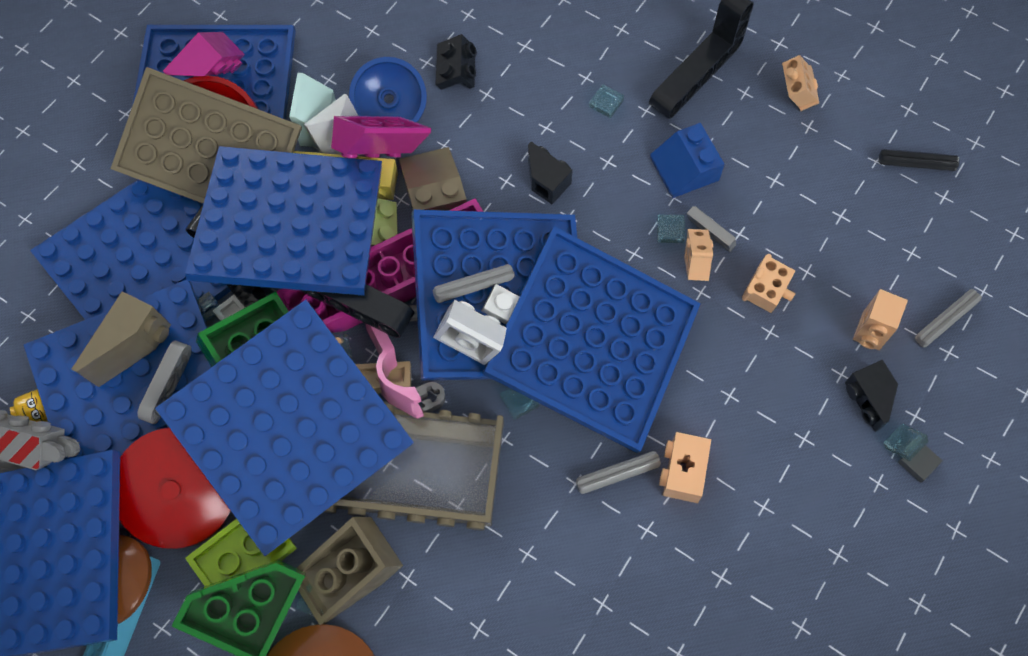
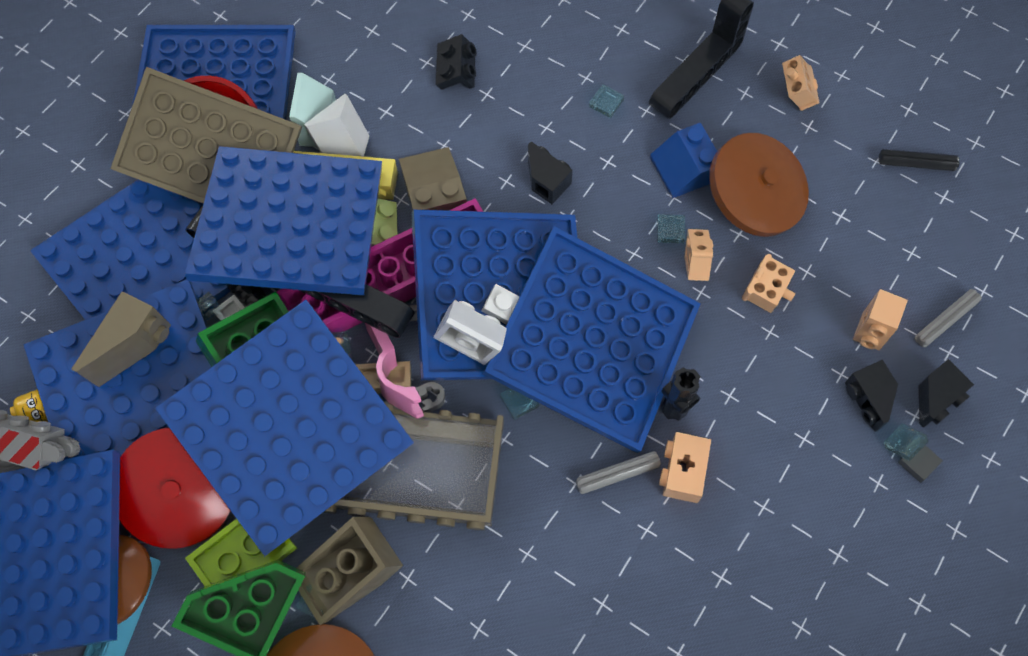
light grey beam [137,340,191,424] -> none
dark pink slope [163,32,245,76] -> none
dark pink slope [331,116,431,158] -> none
blue dish [349,57,427,123] -> none
light grey axle [433,264,515,303] -> none
light grey tile [687,206,736,252] -> none
none -> black piece [661,367,701,421]
none -> dark orange dish [709,133,809,237]
none -> black slope [918,359,974,428]

